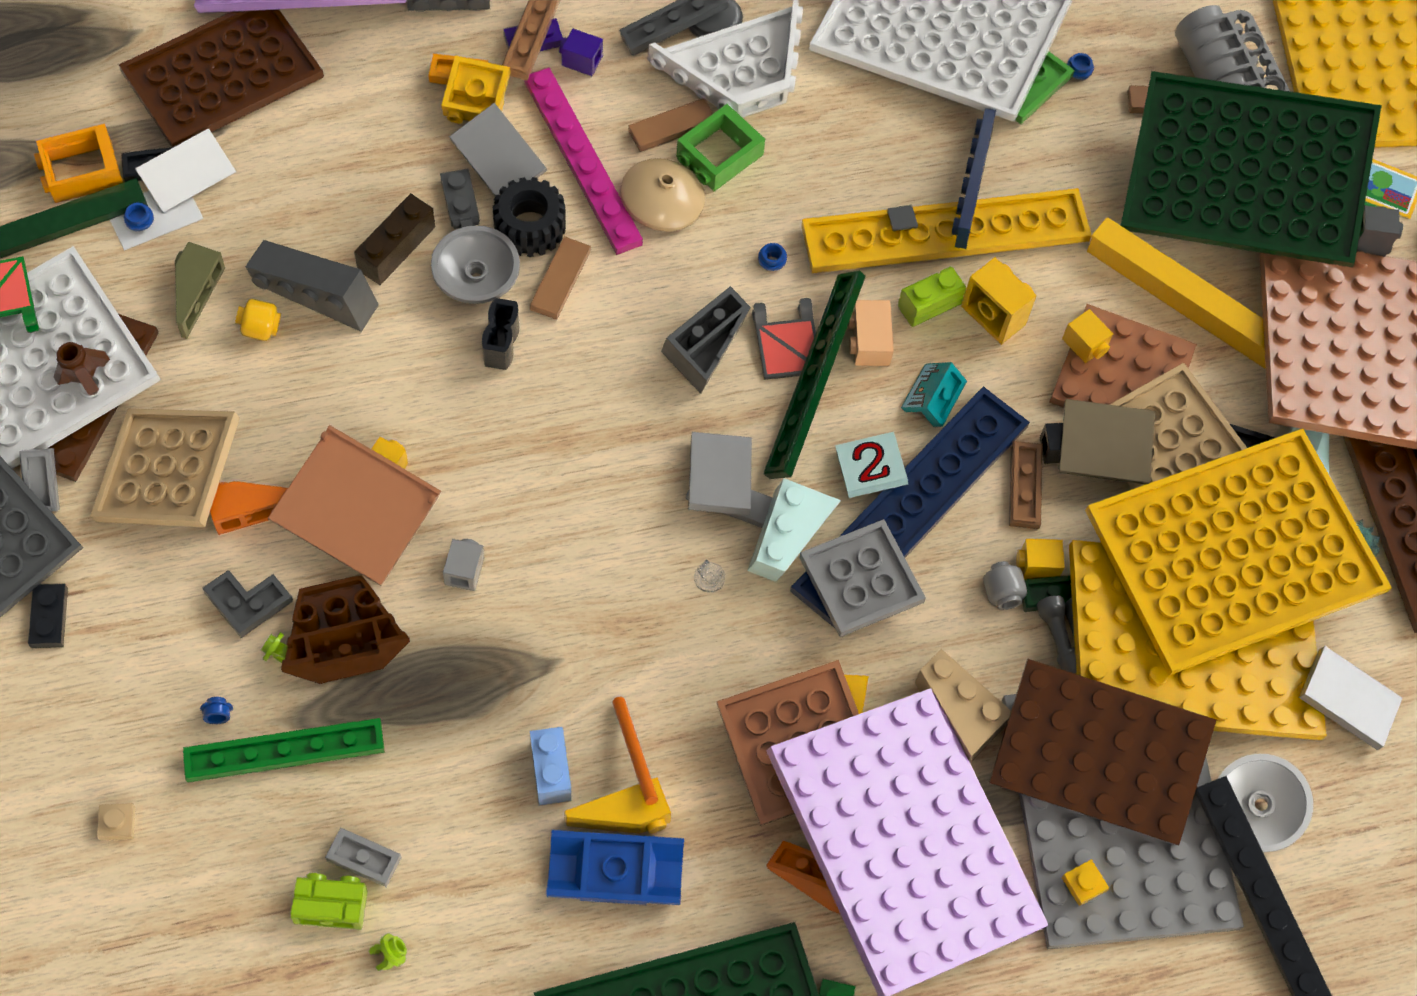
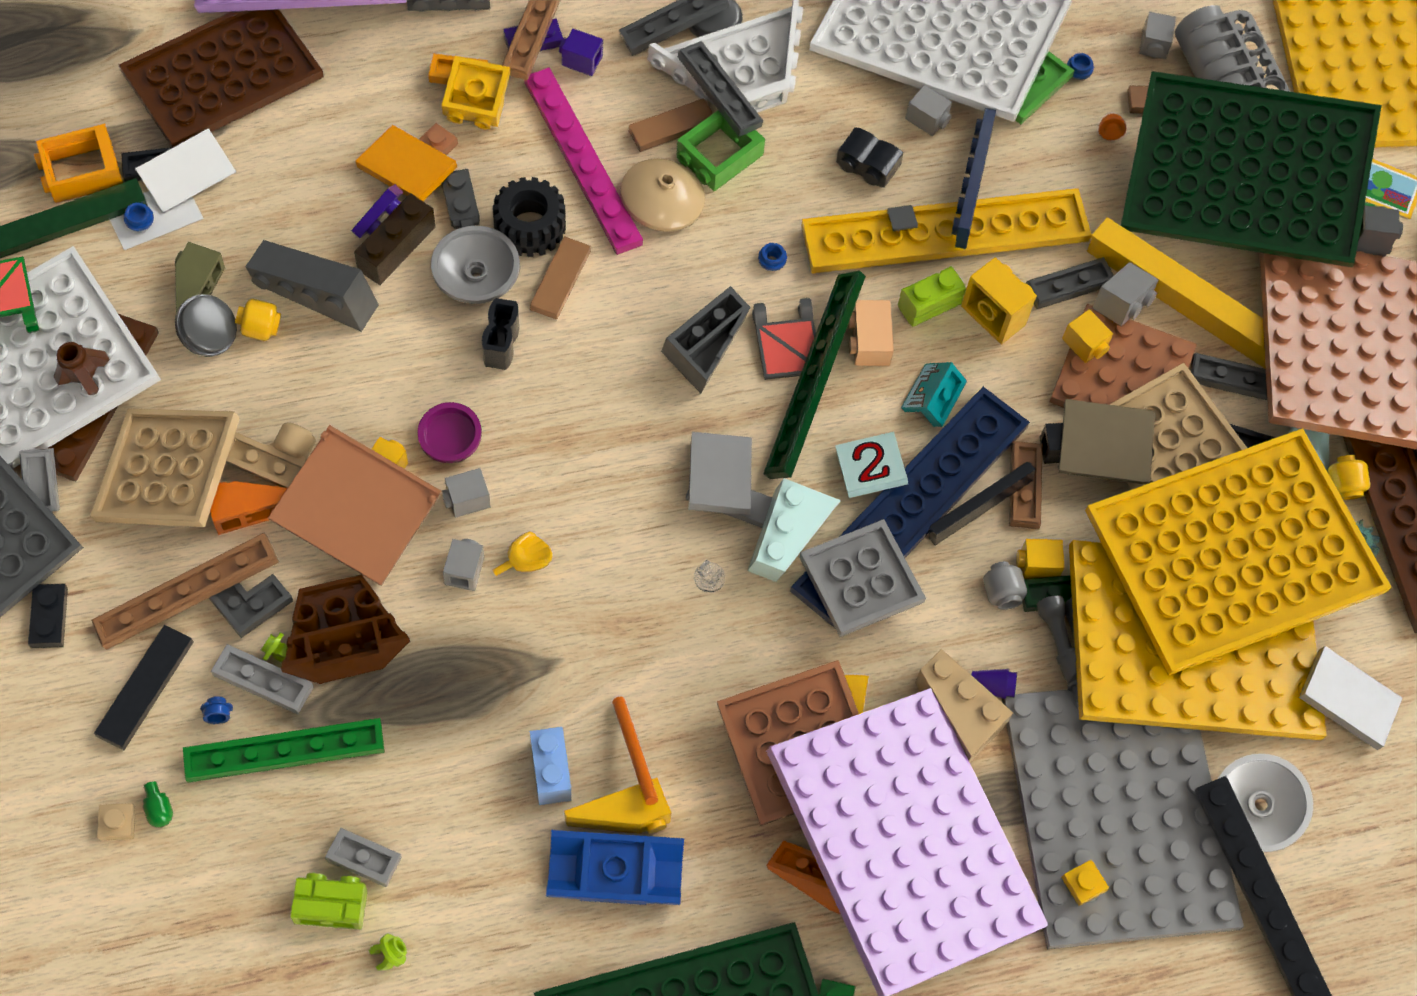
light grey tile [449,103,547,196] -> none
reddish brown plate [989,659,1217,845] -> none
none -> medium nougat tile [91,533,279,650]
none -> black tile [94,625,194,750]
none -> green cylinder [143,781,173,828]
none -> dark grey piece [175,294,237,357]
none -> light grey plate [211,644,314,714]
none -> tan plate [226,422,316,488]
none -> dark purple plate [351,184,403,239]
none -> light orange tile [355,125,458,201]
none -> magenta piece [417,402,482,463]
none -> nougat plate [419,123,458,155]
none -> light grey brick [441,468,491,518]
none -> yellow piece [493,532,553,576]
none -> dark grey tile [677,41,763,137]
none -> black brick [836,127,903,188]
none -> light grey brick [905,85,952,136]
none -> black tile [929,461,1036,545]
none -> dark purple cone [972,668,1017,699]
none -> dark grey tile [1026,257,1114,309]
none -> light grey brick [1093,262,1159,326]
none -> orange plate [1098,114,1127,140]
none -> light grey brick [1139,12,1176,59]
none -> dark grey tile [1190,353,1267,400]
none -> yellow head [1327,455,1370,500]

